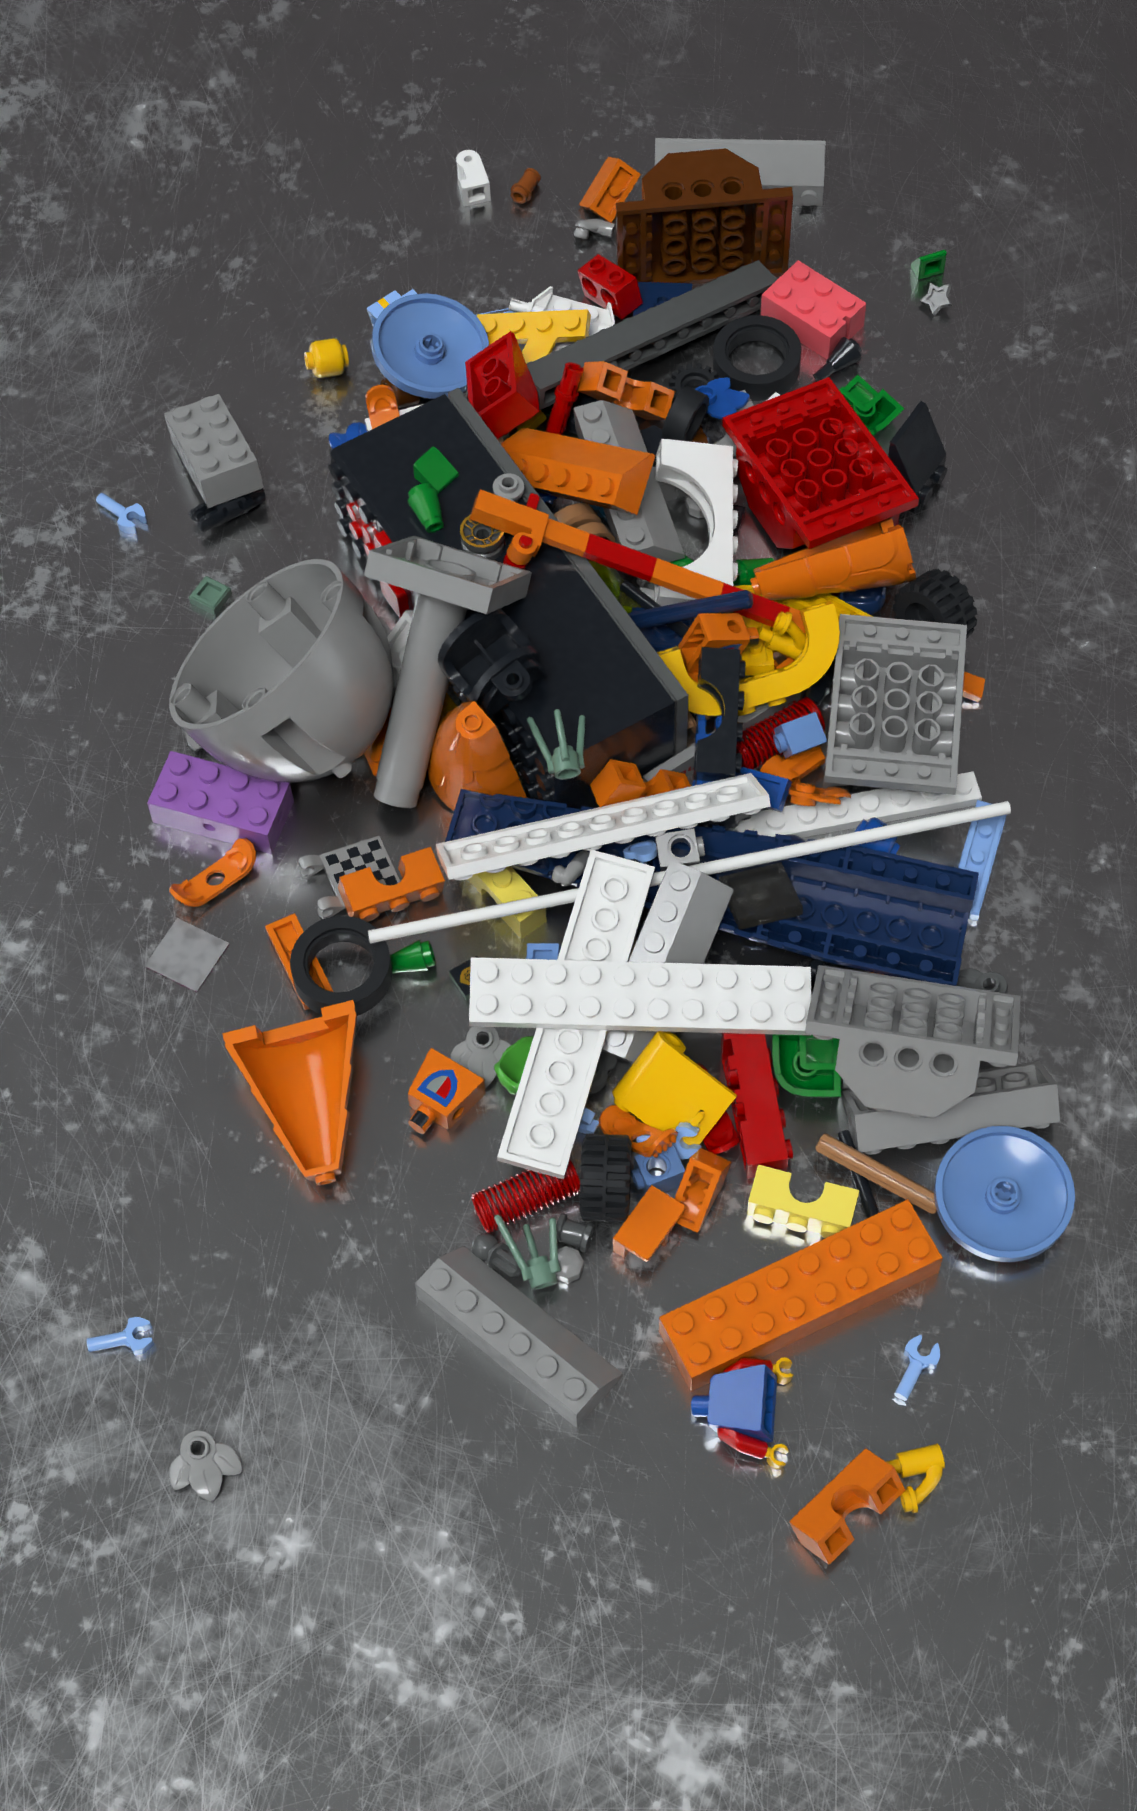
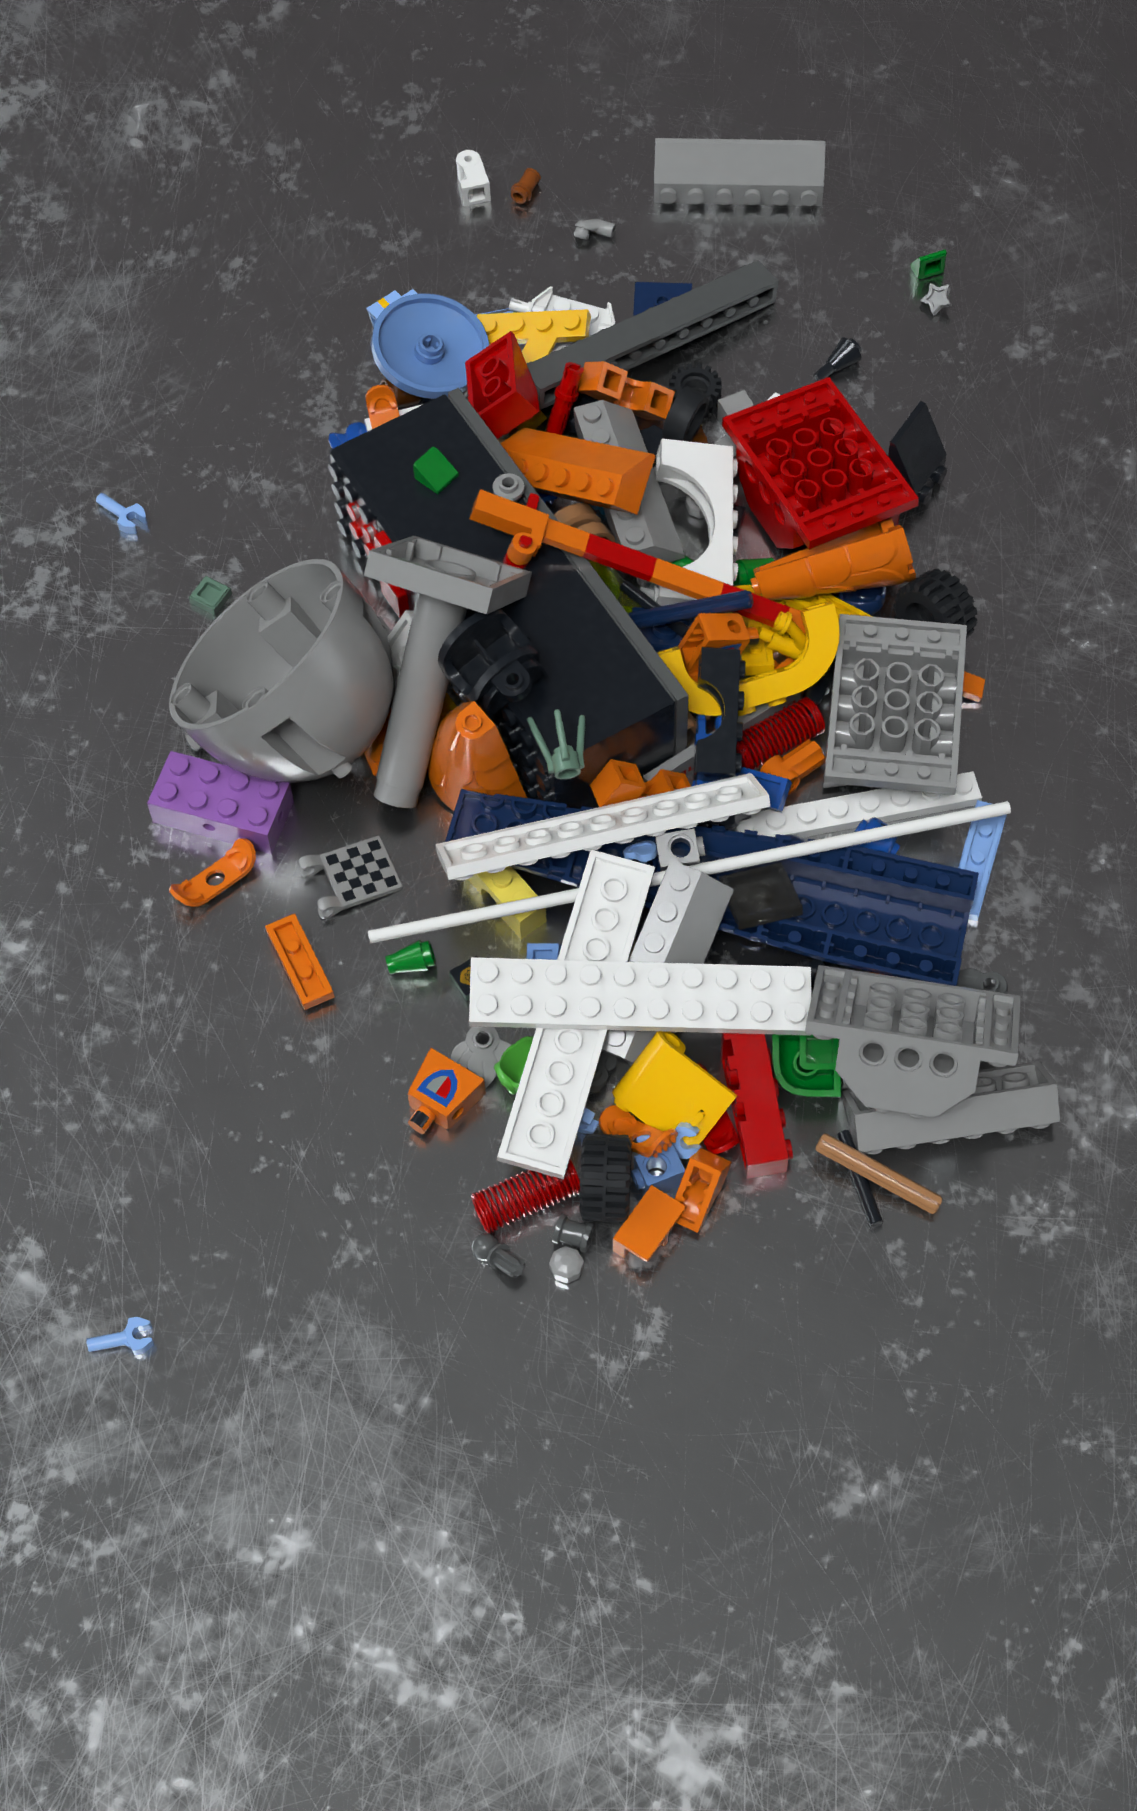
flat silver sticker [145,918,229,992] -> none
light grey brick [164,394,264,508] -> none
light grey plate [169,1430,242,1502] -> none
black hinge [189,488,266,532] -> none
orange cone [222,1000,357,1185] -> none
black tyre [290,916,392,1016] -> none
yellow head [304,338,349,379] -> none
orange arch [338,846,445,922] -> none
green cone [408,483,444,533] -> none
light grey slope [415,1246,623,1428] -> none
dark grey wheel [460,514,505,560] -> none
sand green plant [494,1215,561,1290] -> none
light grey arm [552,850,590,887] -> none
red brick [577,254,643,319] -> none
orange panel [579,157,641,223] -> none
reddish brown wedge [616,148,793,284] -> none
orange brick [659,1199,943,1392] -> none
torso [691,1357,794,1469] -> none
blue plate [695,377,750,419] -> none
black tyre [713,315,801,401] -> none
light yellow arch [747,1165,859,1238] -> none
coral piece [761,260,866,360] -> none
medium blue brick [773,712,828,759] -> none
orange plate [788,783,851,806] -> none
orange arch [789,1448,905,1565] -> none
green brick [839,374,905,436] -> none
yellow plant [886,1443,945,1514] -> none
light blue bar [894,1335,940,1401] -> none
medium blue dish [934,1126,1075,1262] -> none

